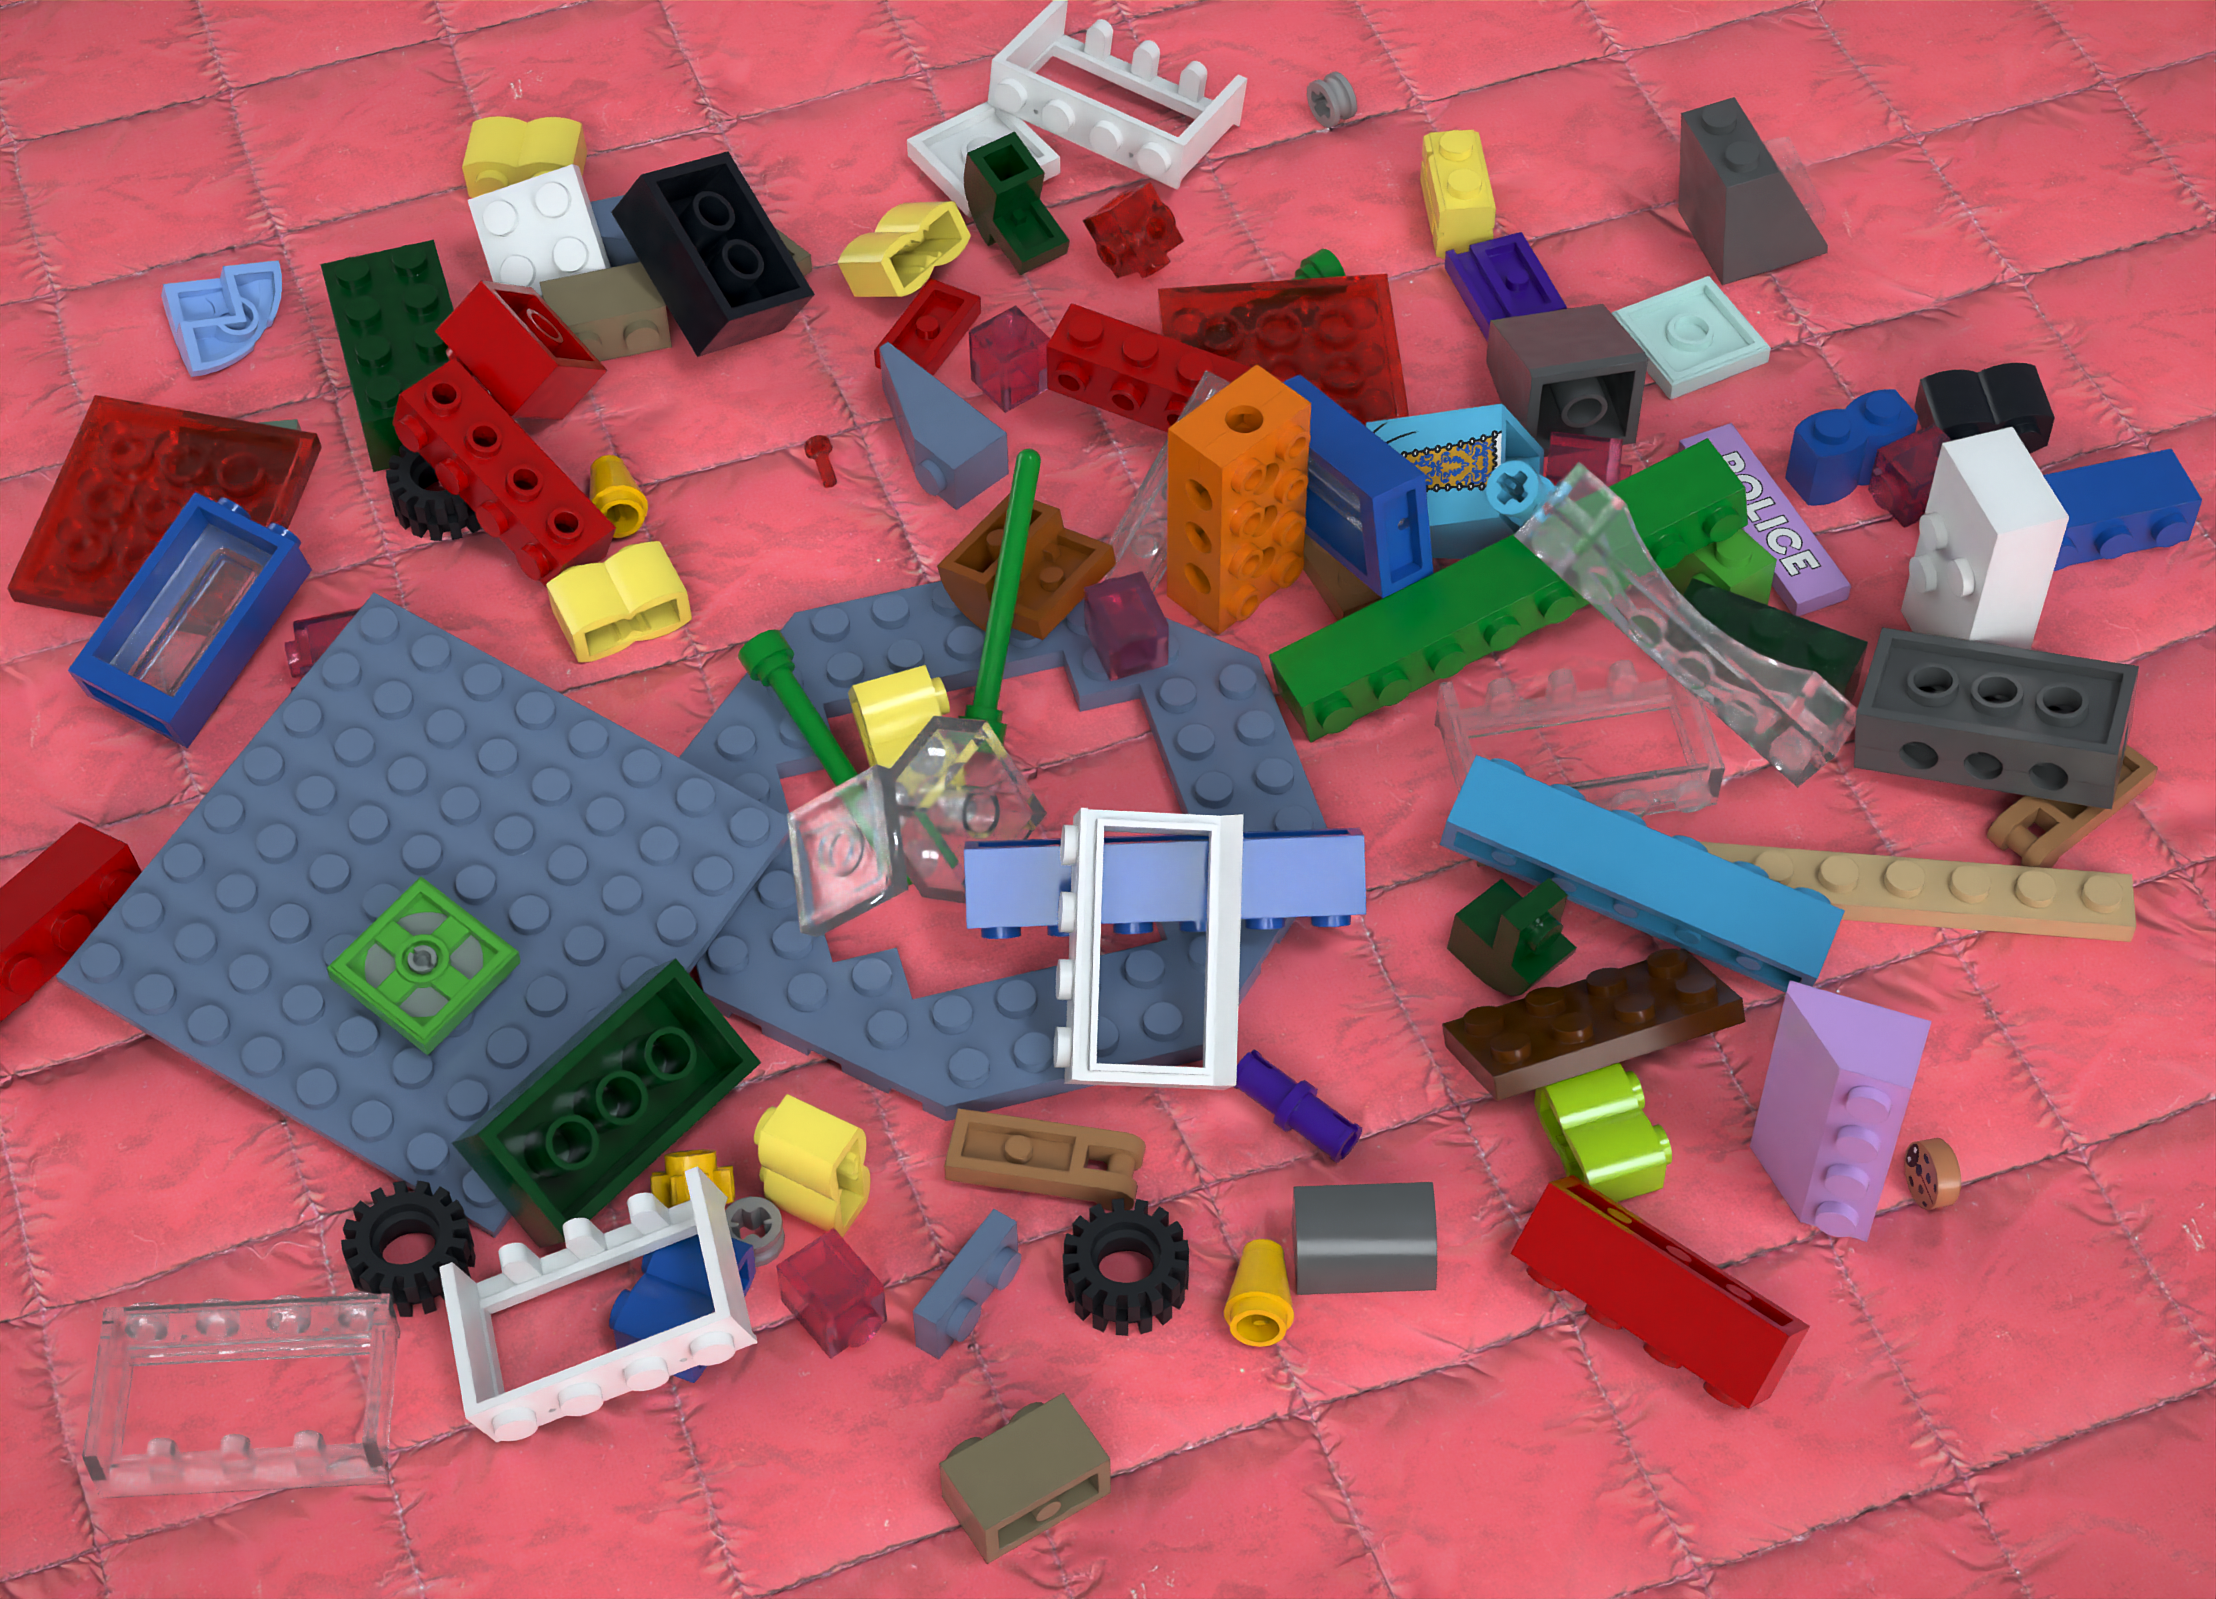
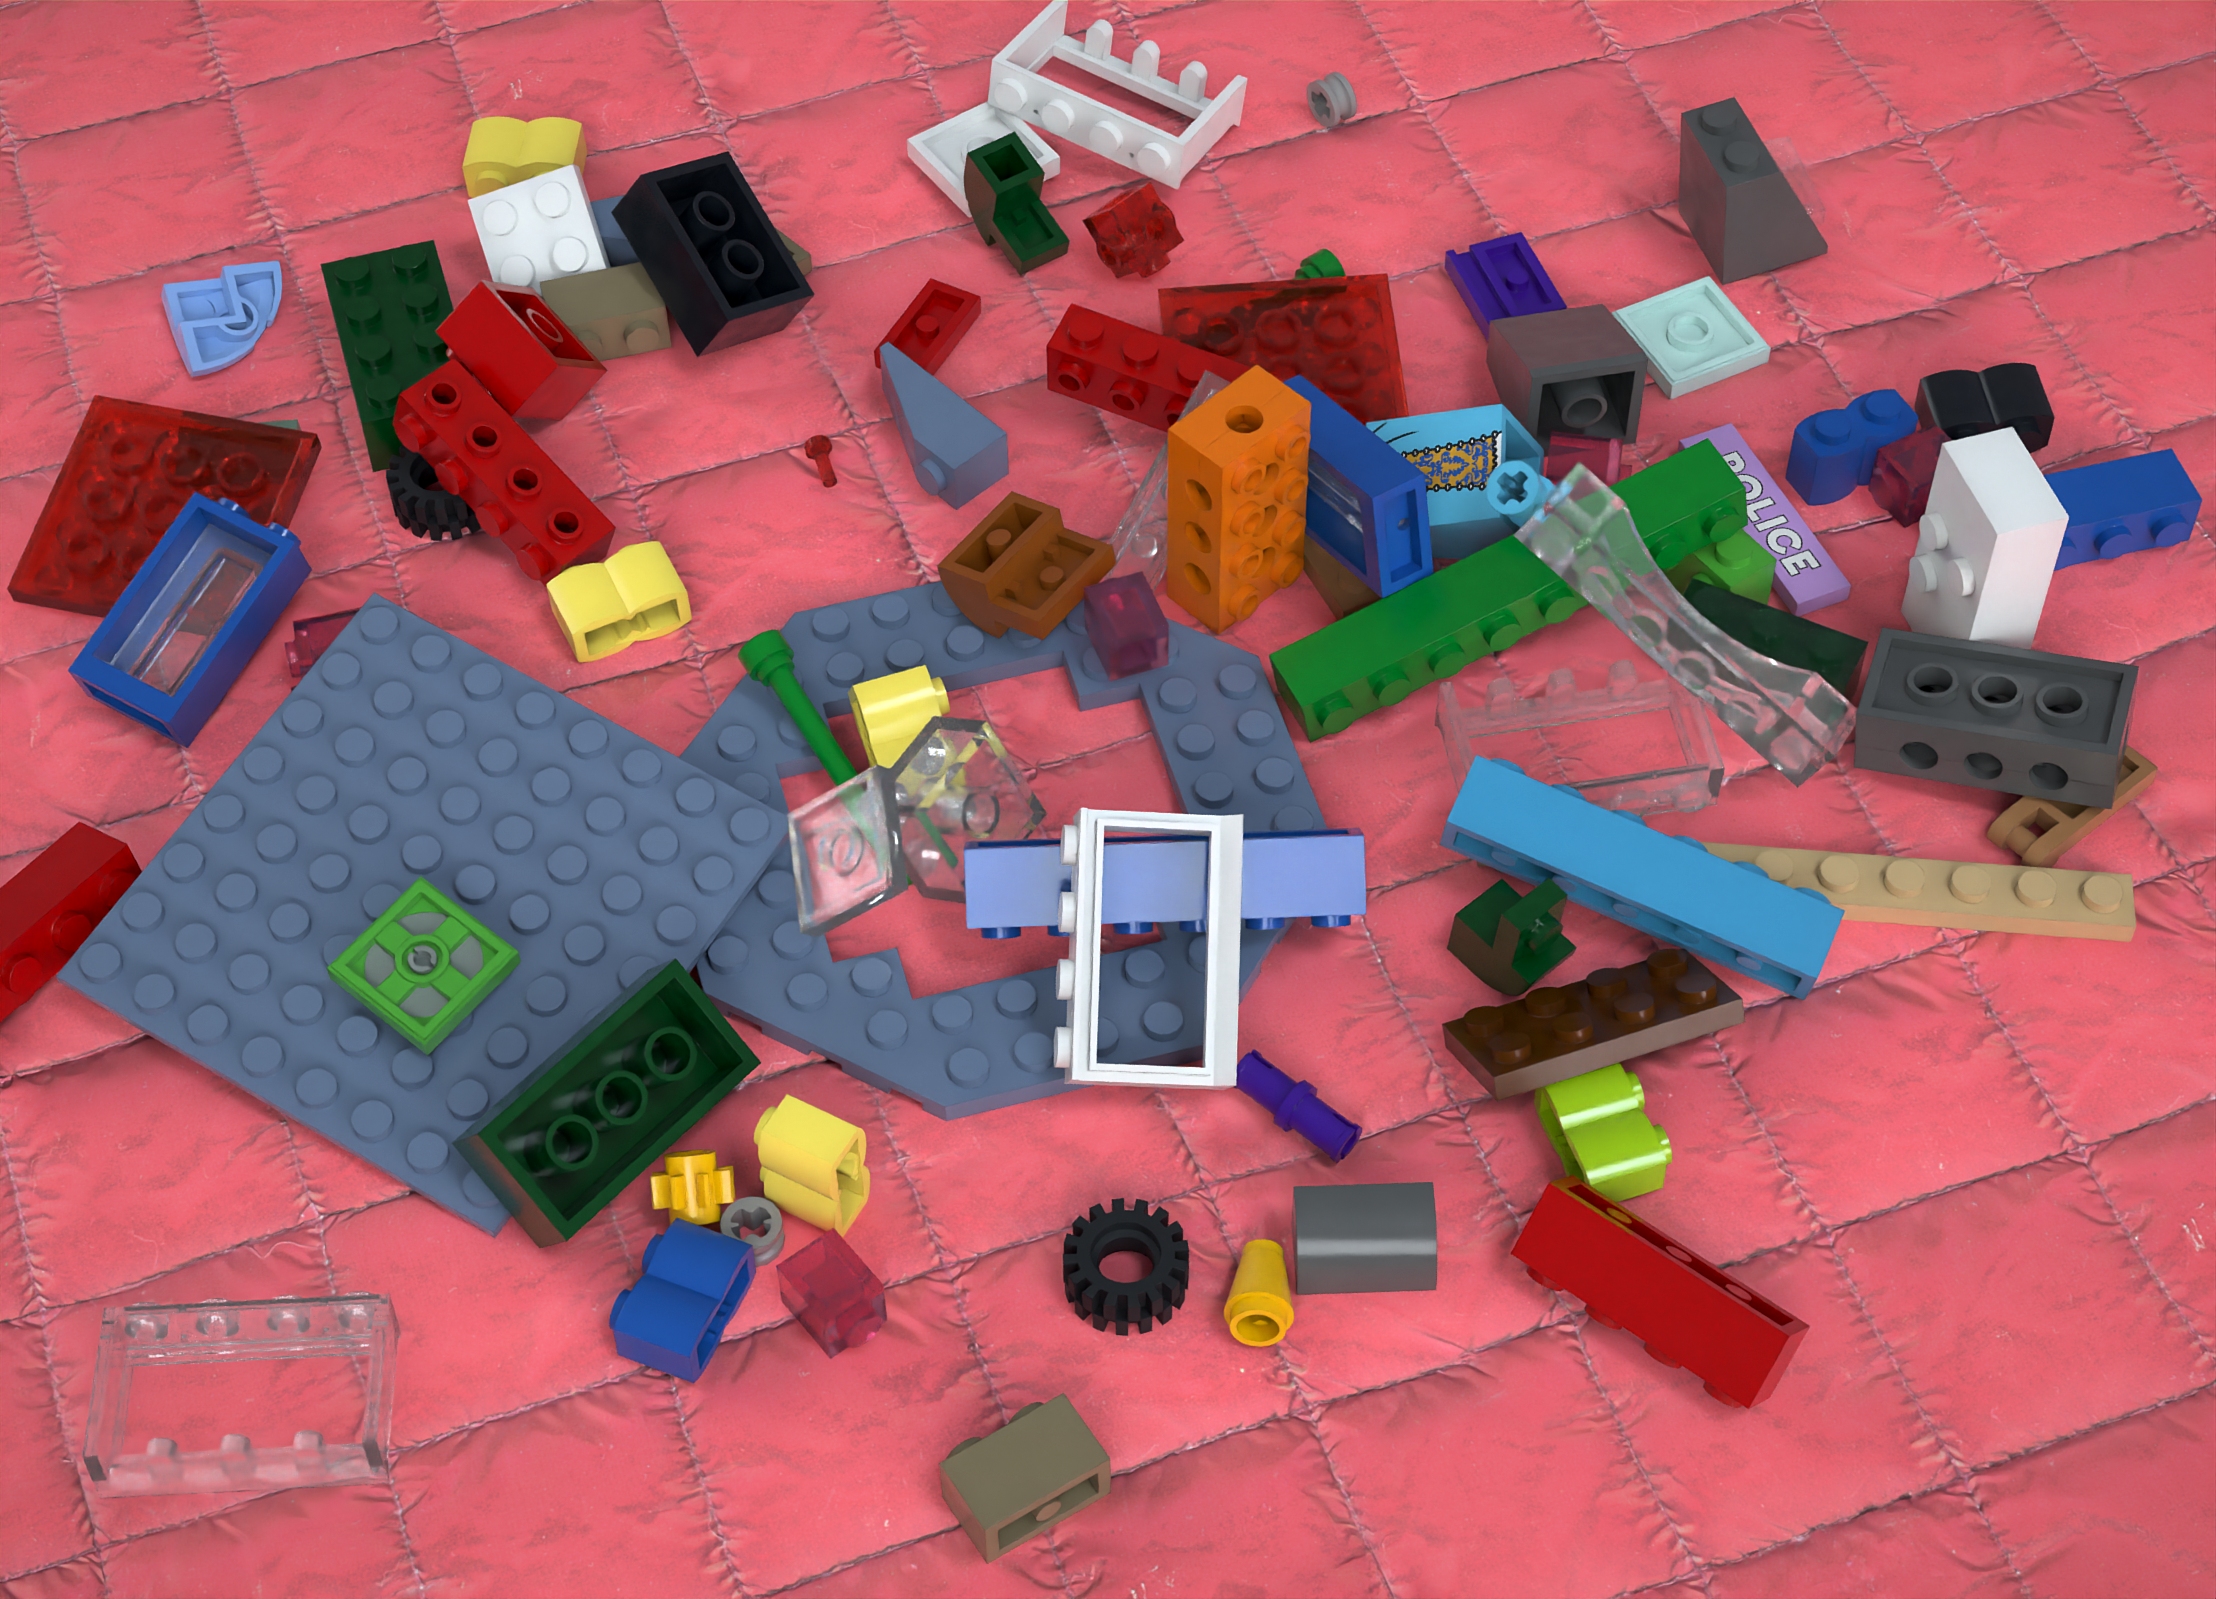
black tyre [341,1180,476,1317] -> none
white window [439,1166,758,1442] -> none
yellow cone [589,455,648,538] -> none
light yellow brick [838,201,971,297] -> none
sand blue plate [913,1209,1021,1360] -> none
medium nougat plate [944,1108,1146,1211] -> none
green piece [954,449,1041,750] -> none
clear pink brick [968,305,1050,413] -> none
light yellow brick [1420,129,1496,259] -> none
lavender slope [1750,980,1932,1242] -> none
nougat tile [1905,1138,1961,1210] -> none

